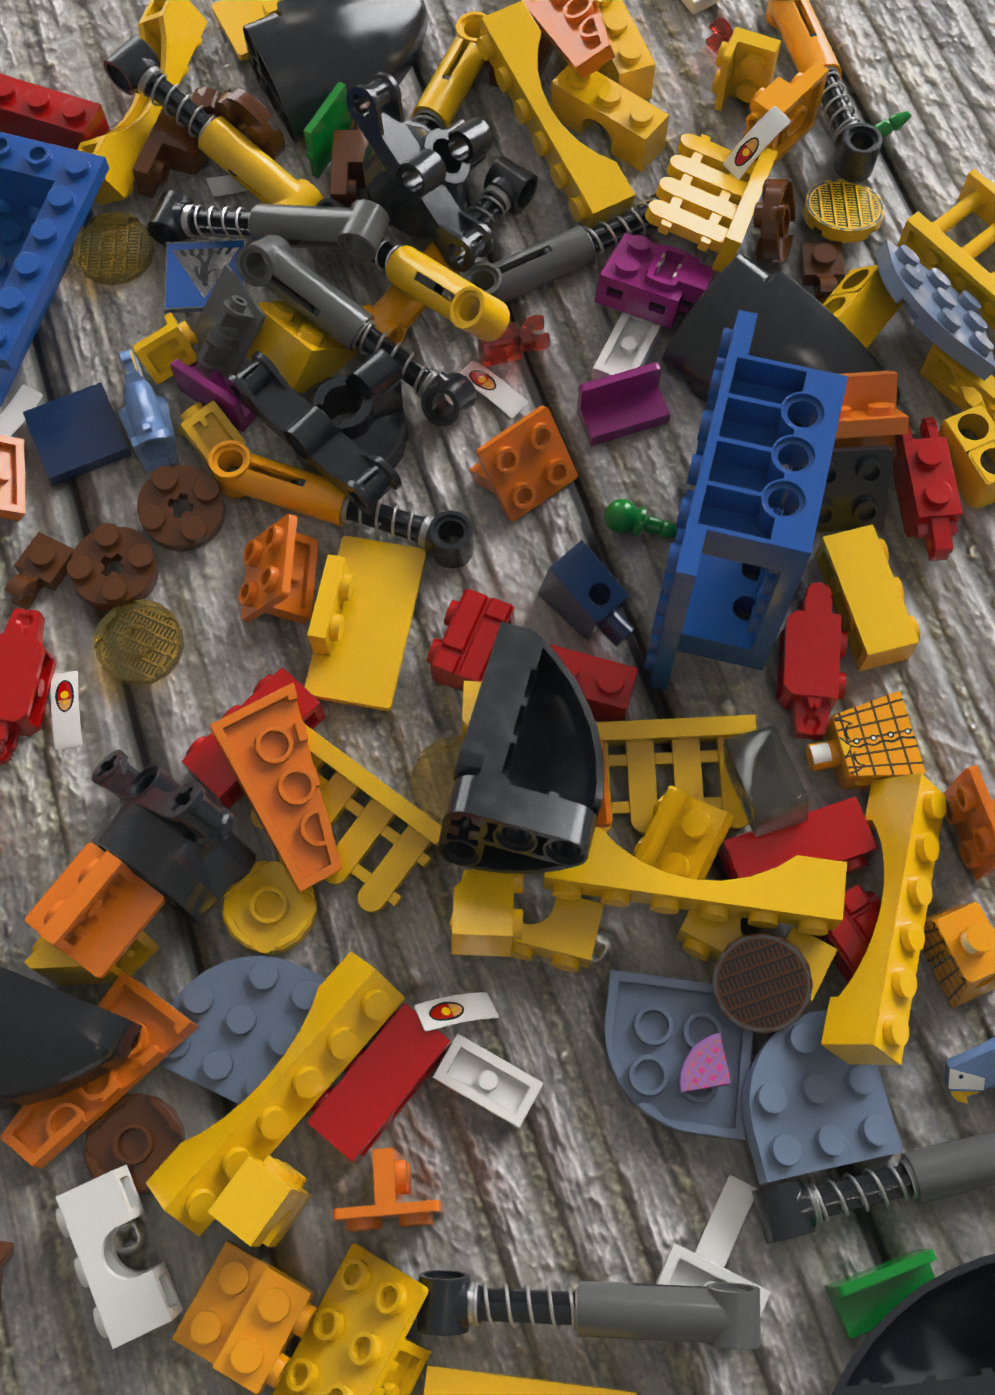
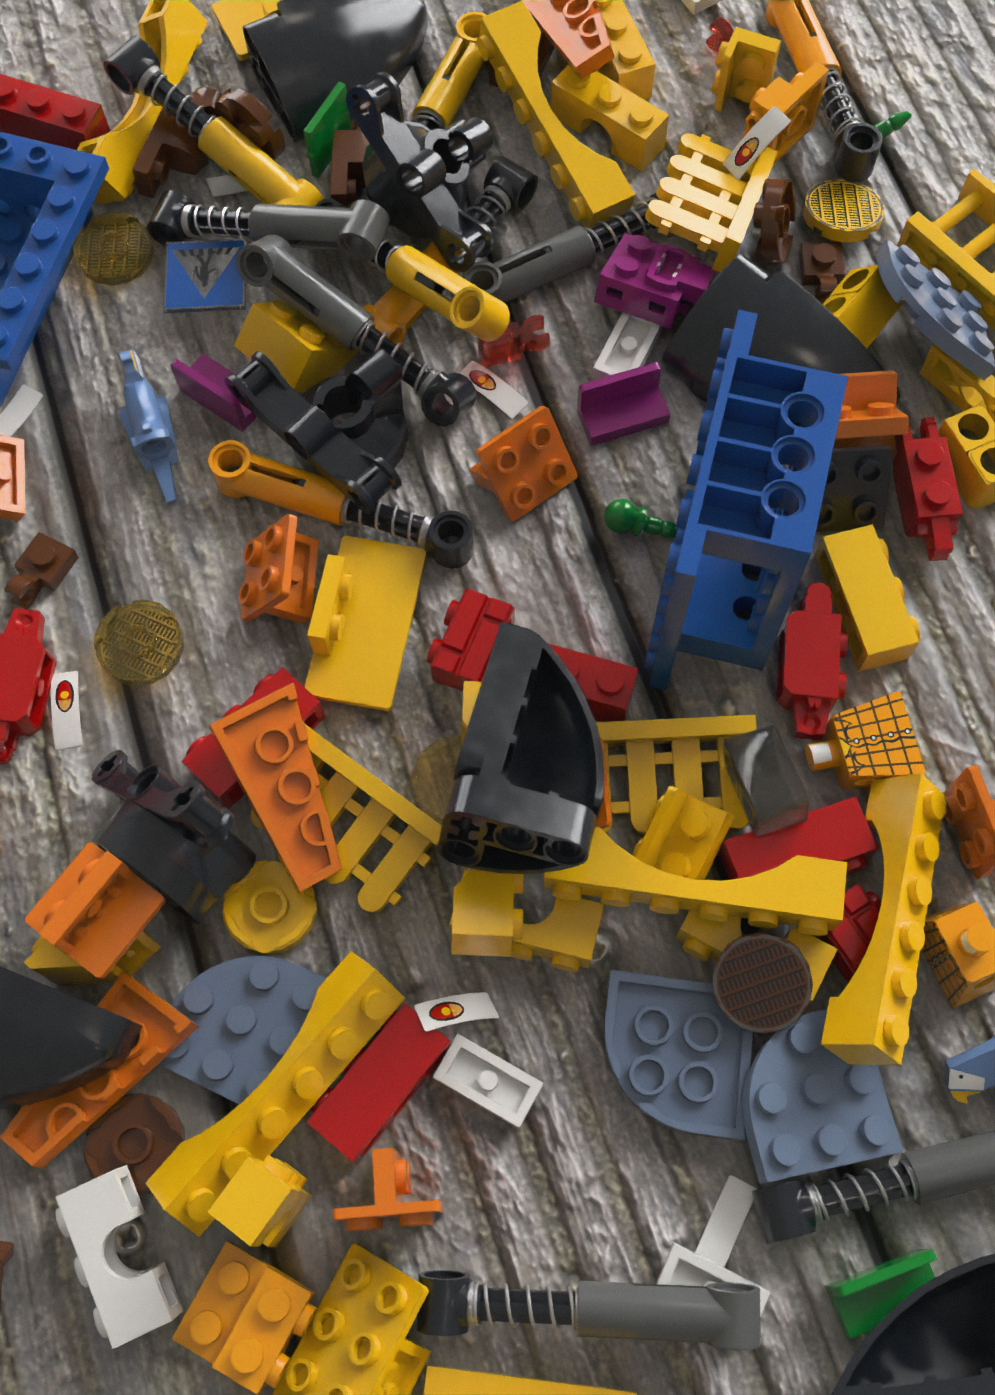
dark blue tile [23,382,132,486] -> none
reddish brown plate [67,523,159,611] -> none
yellow bracket [132,312,199,385] -> none
reddish brown plate [137,465,226,552] -> none
yellow bracket [177,400,245,466] -> none
dark grey hinge [192,264,267,378] -> none
dark blue torso [538,540,636,647] -> none
medium lavender tile [679,1033,731,1094] -> none

